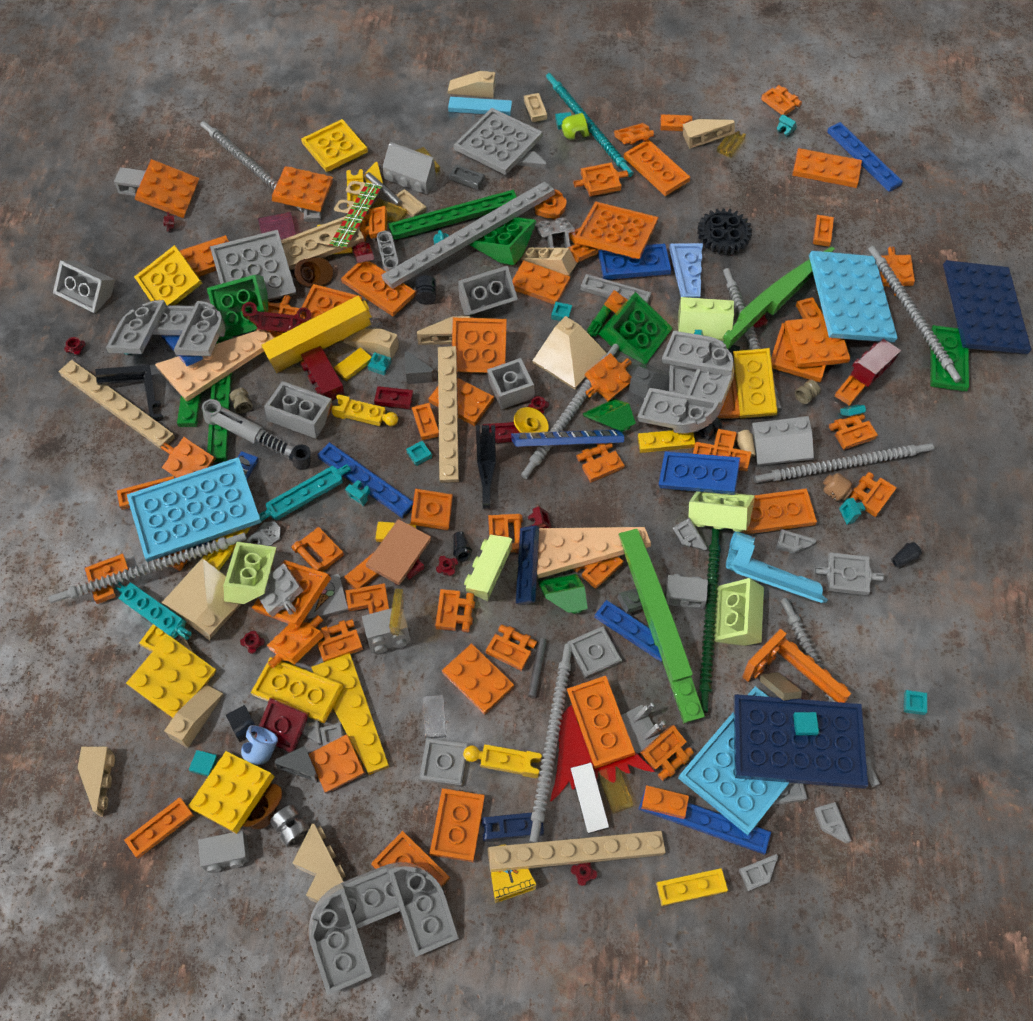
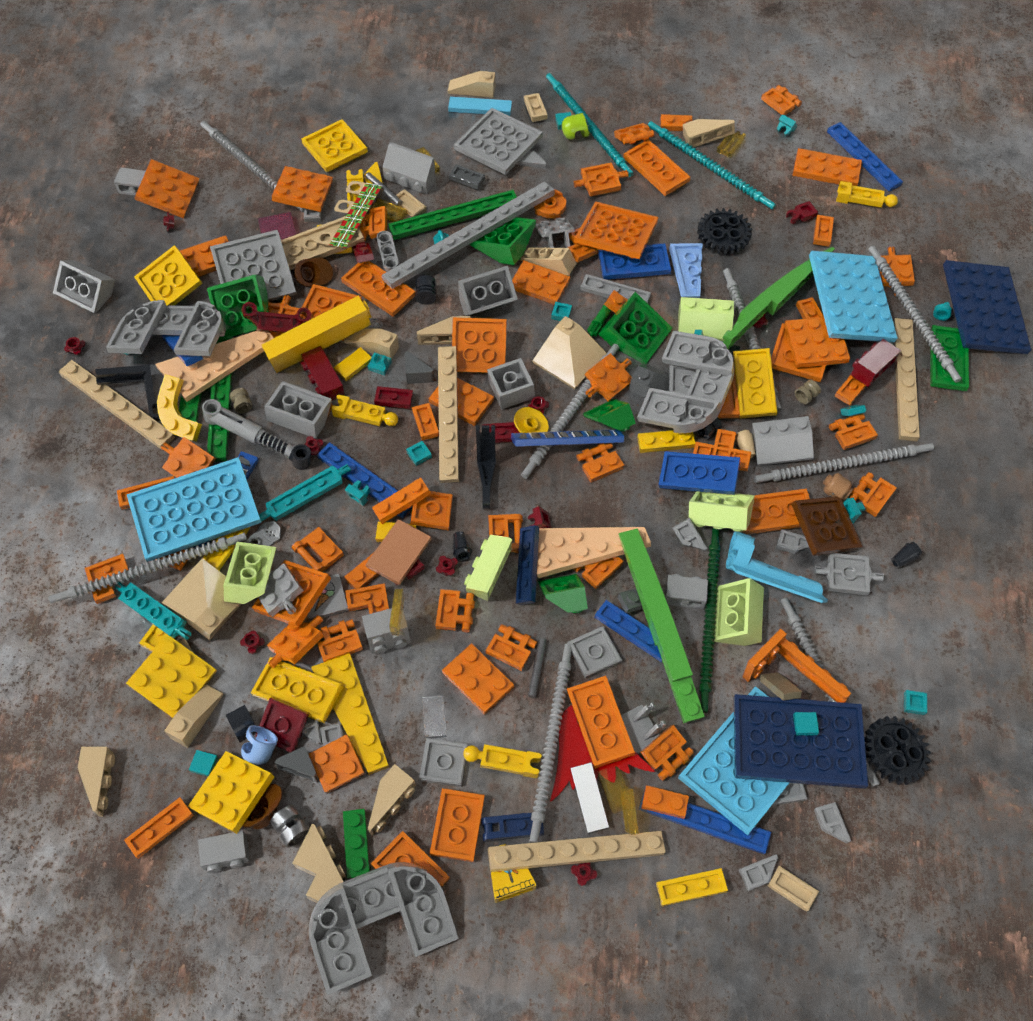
none -> yellow plate [157,374,202,442]
none -> dark red plate [304,436,323,455]
none -> green plate [343,809,370,880]
none -> tan slope [368,764,416,836]
none -> orange plate [372,477,431,524]
none -> clear yellow tile [620,787,639,835]
none -> teal hose [648,121,776,210]
none -> tan tile [768,866,819,912]
none -> dark red plate [786,201,818,224]
none -> reddish brown plate [791,497,863,556]
none -> yellow plate [836,181,898,208]
none -> black gear [864,716,931,785]
none -> tan plate [893,318,920,441]
none -> teal tile [933,302,952,321]

